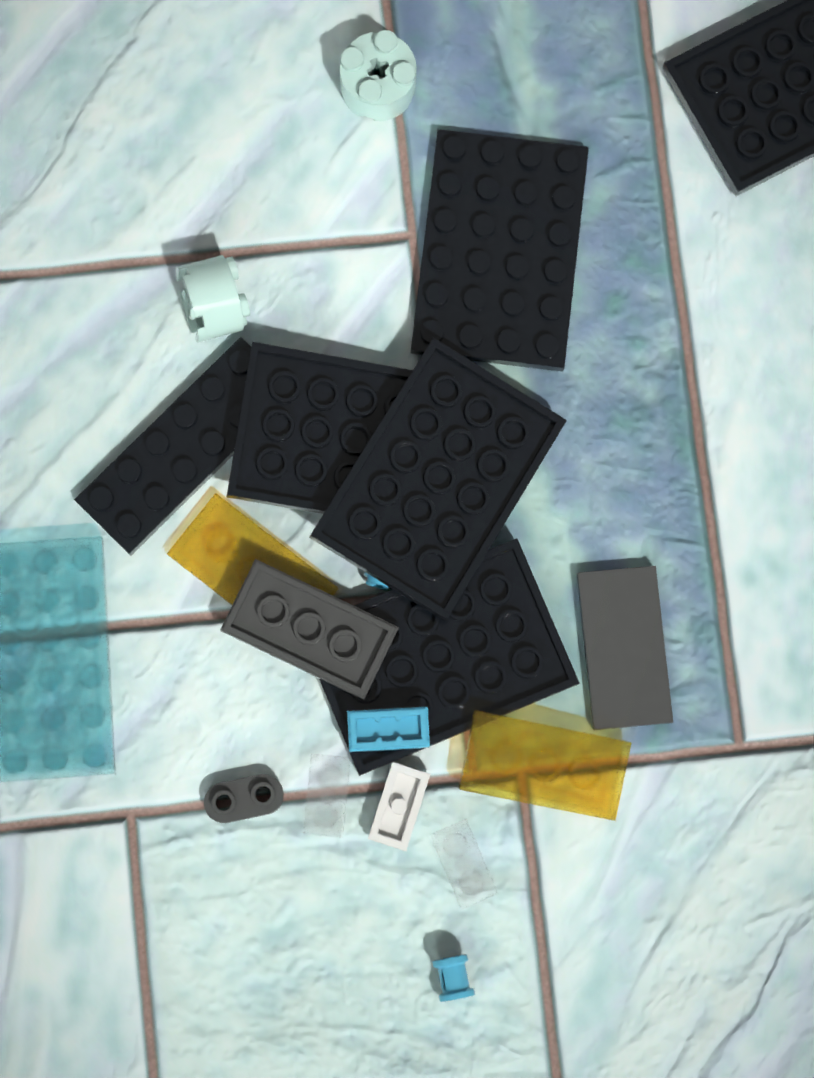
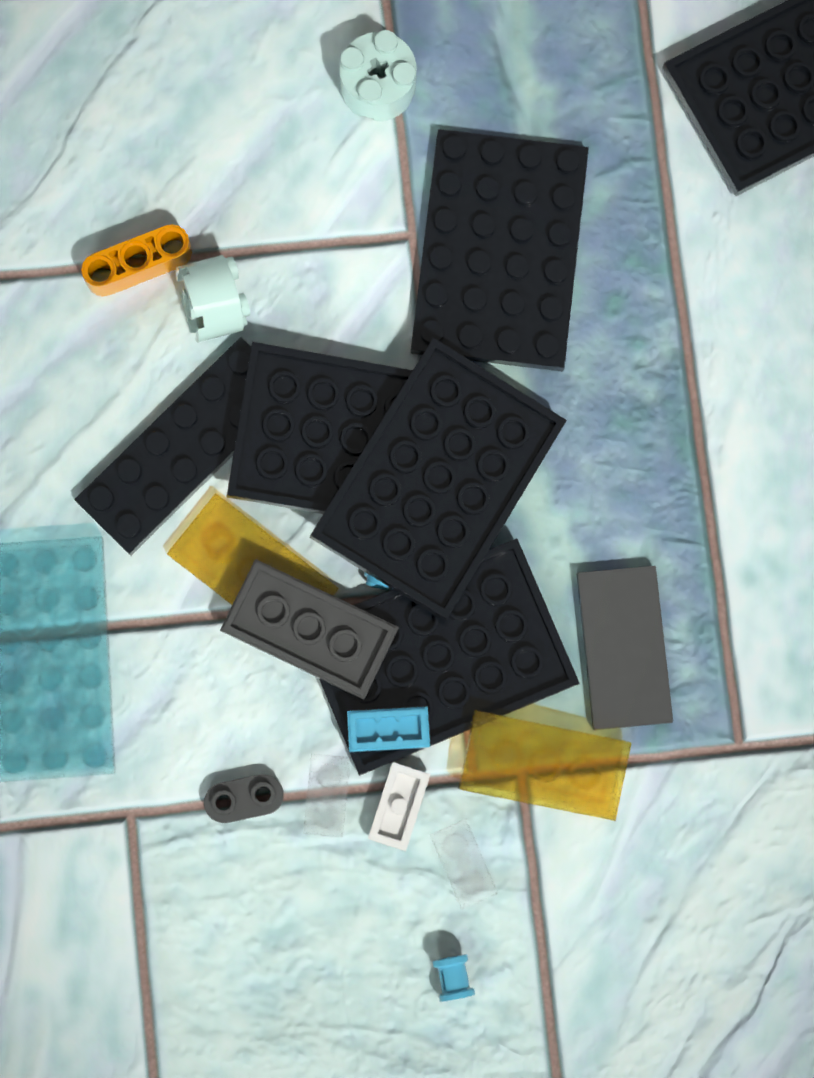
none -> light orange beam [81,224,192,297]

